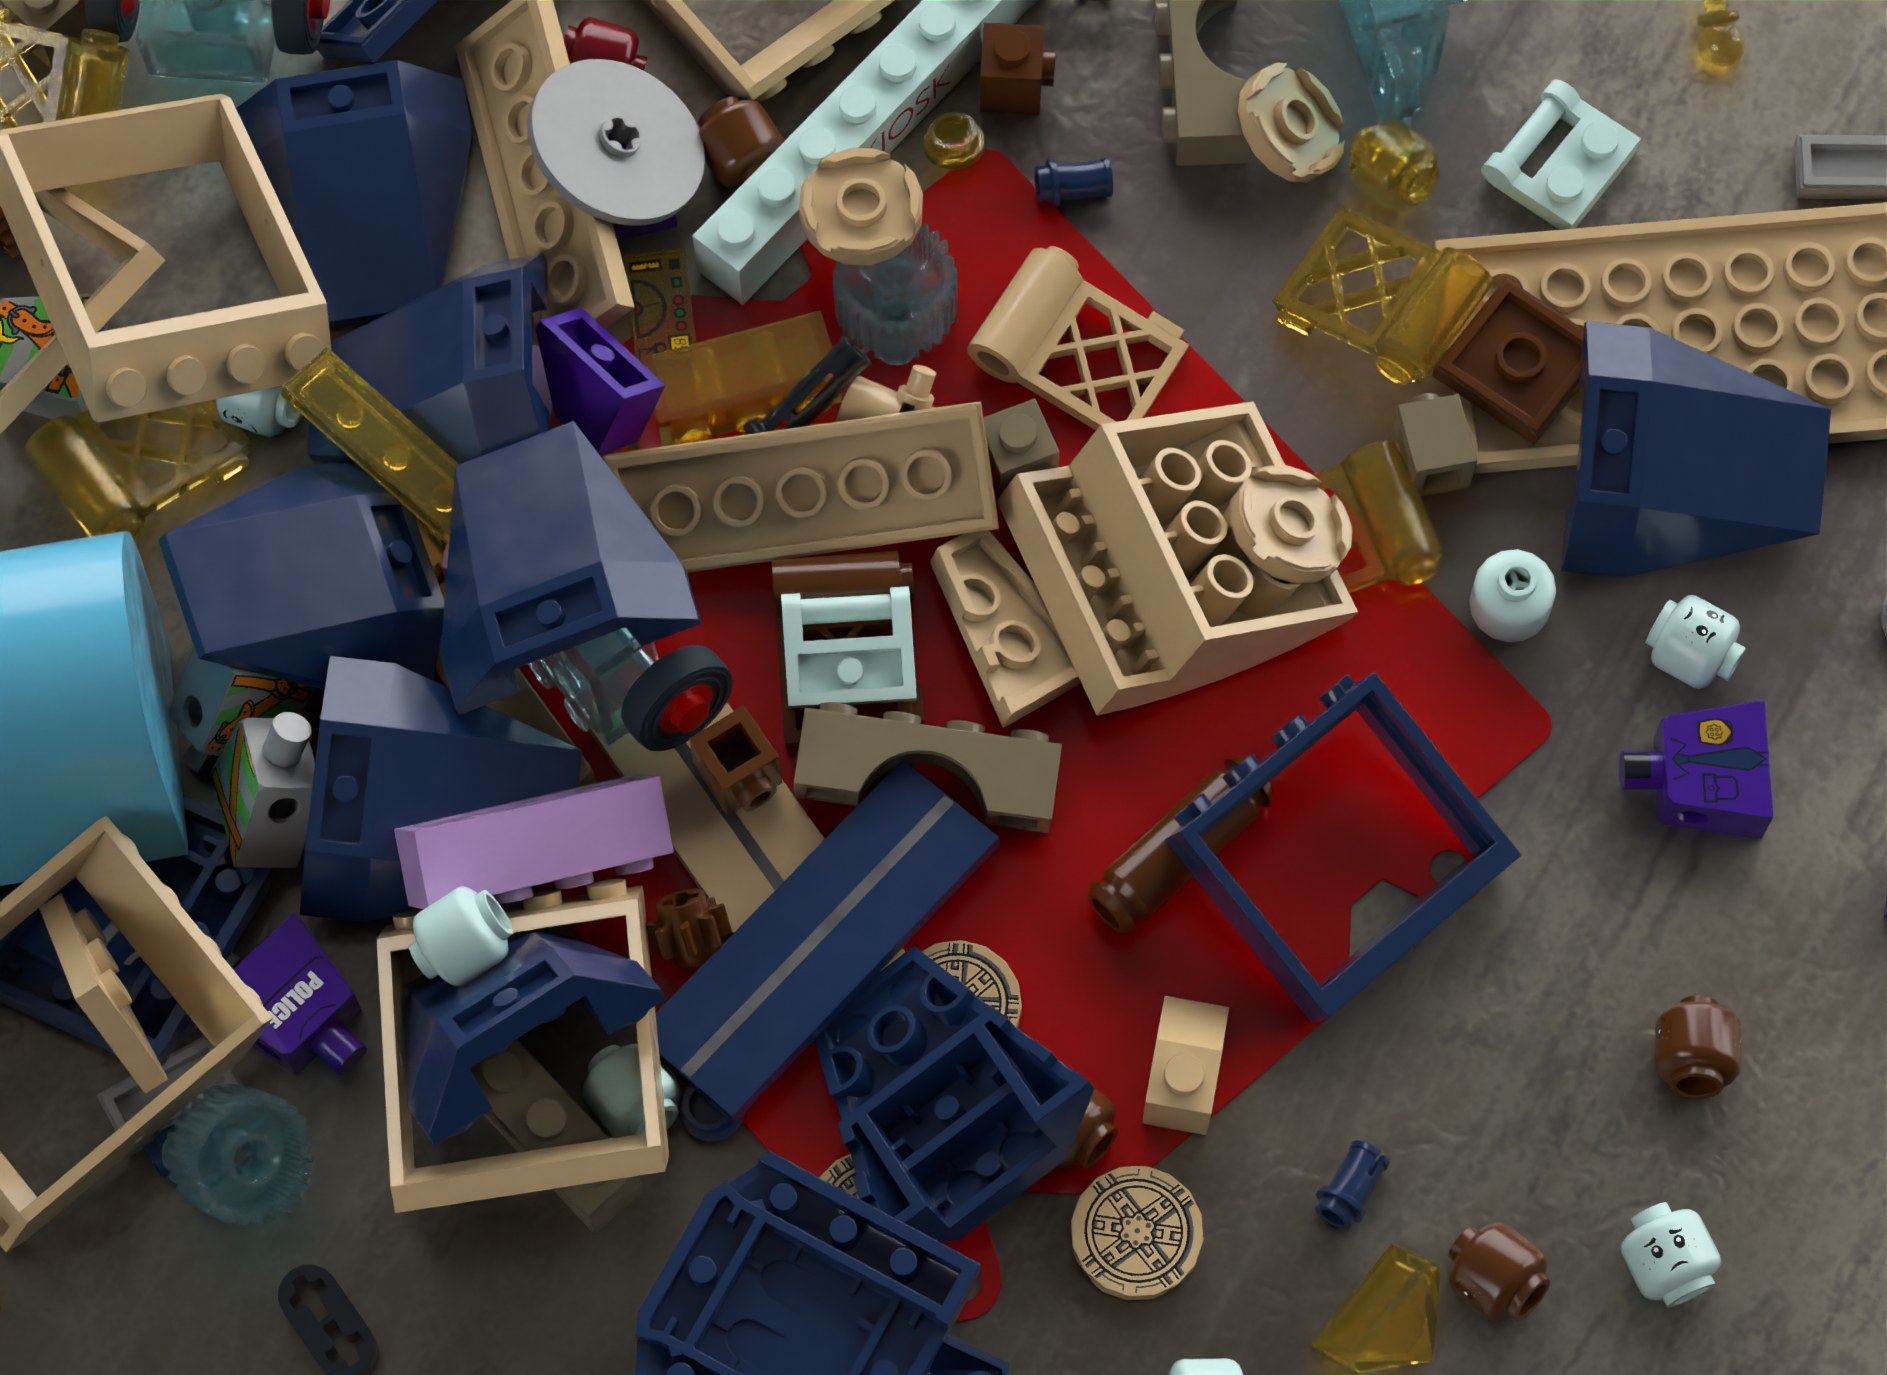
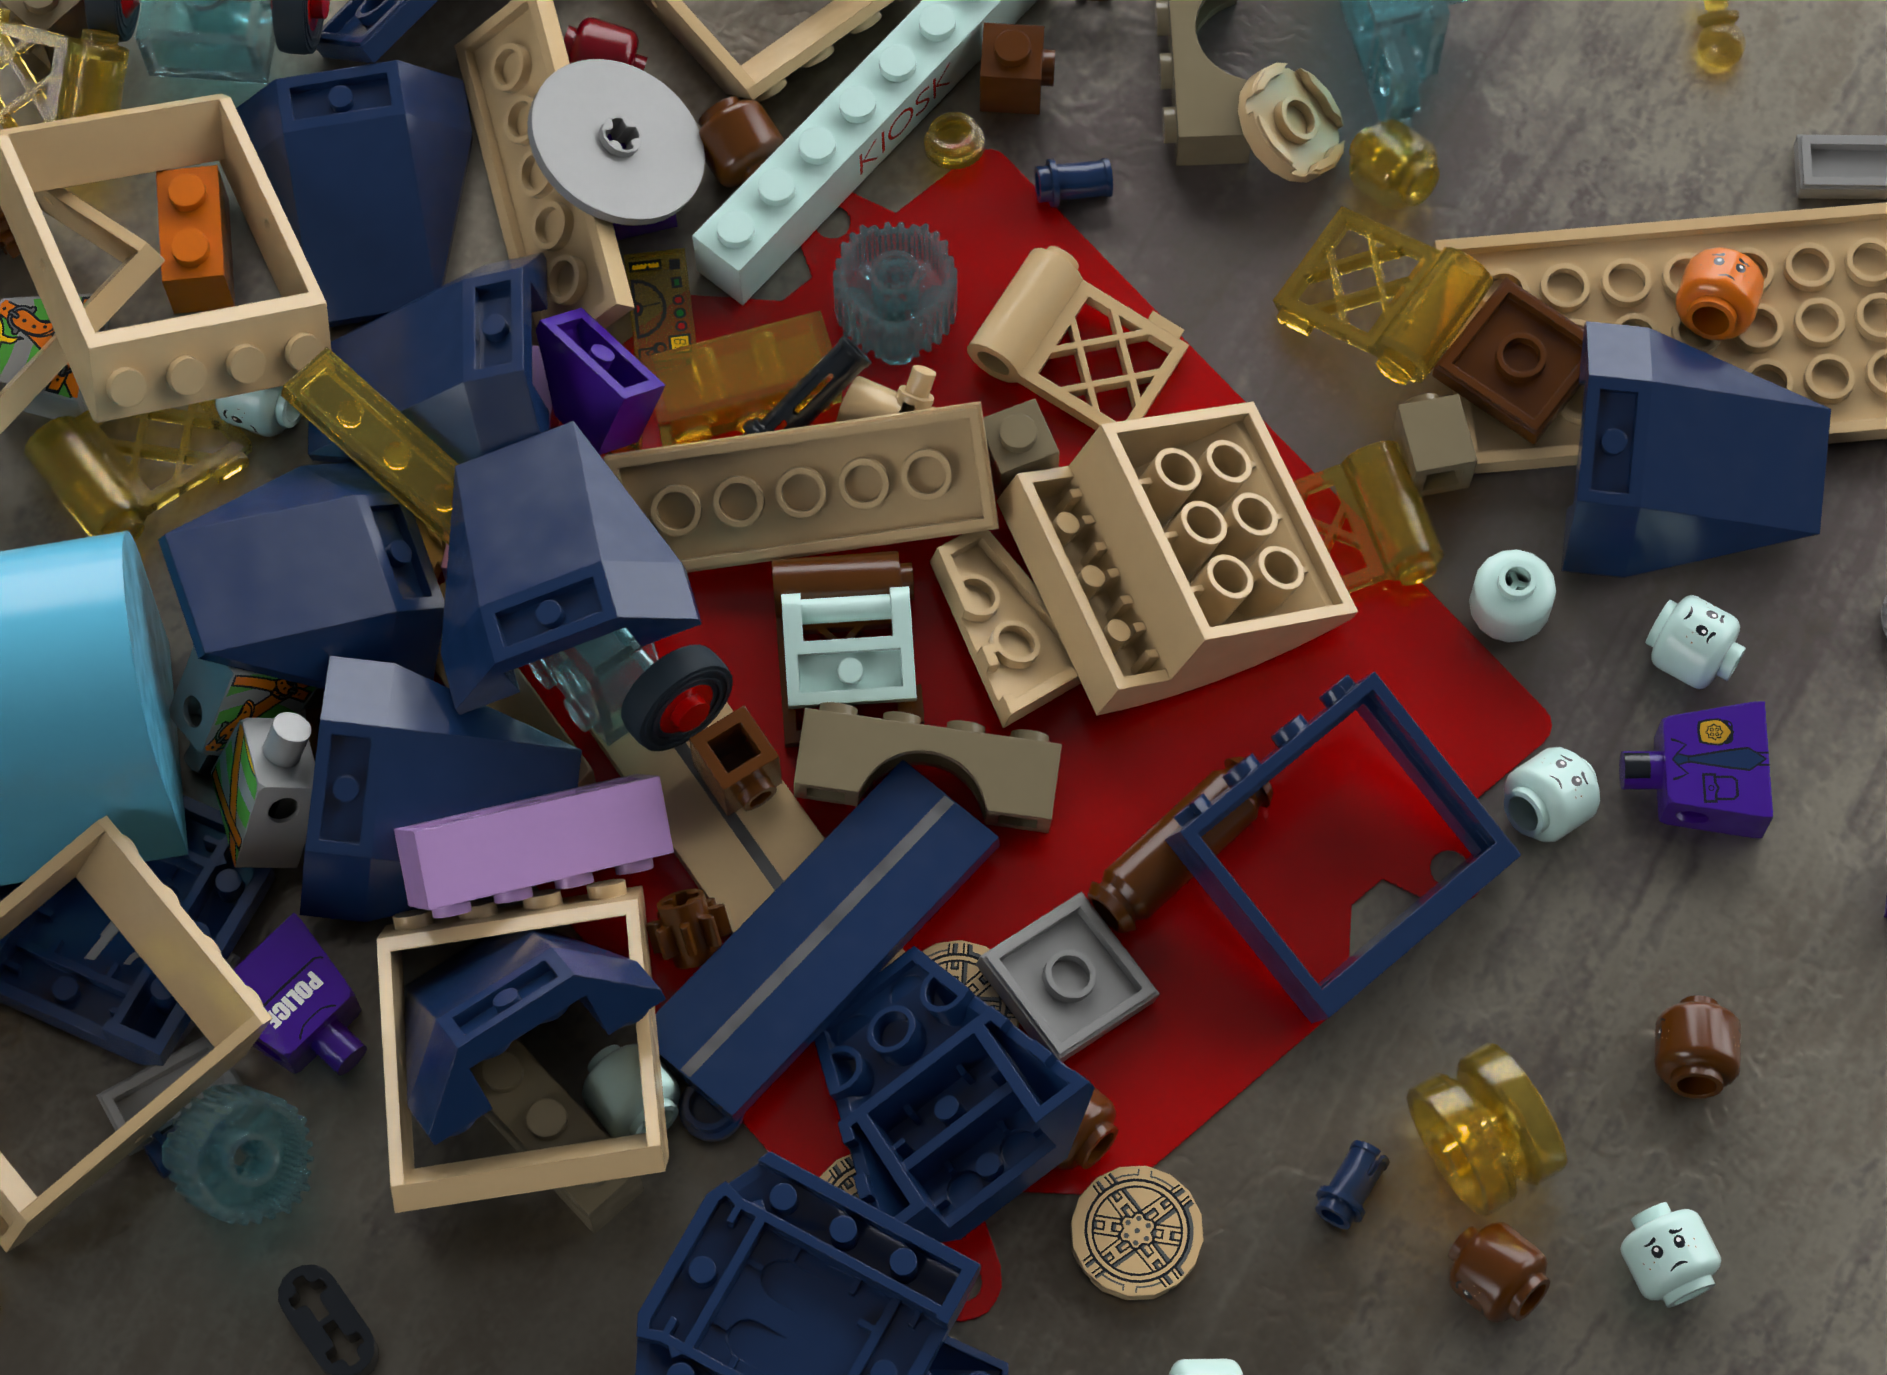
tan wing [39,893,168,1094] -> none
light aqua head [409,886,513,986] -> none
tan tile [799,148,923,265] -> none
tan slope [1142,996,1229,1135] -> none
tan tile [1229,465,1352,584] -> none
clear yellow slope [1311,1243,1440,1373] -> none
light aqua plate [1481,79,1641,230] -> none
none -> orange brick [156,165,235,314]
none -> light grey tile [976,892,1160,1062]
none -> clear yellow wheel [1406,1043,1568,1217]
none -> light aqua head [1504,747,1600,842]
none -> orange head [1676,247,1764,340]

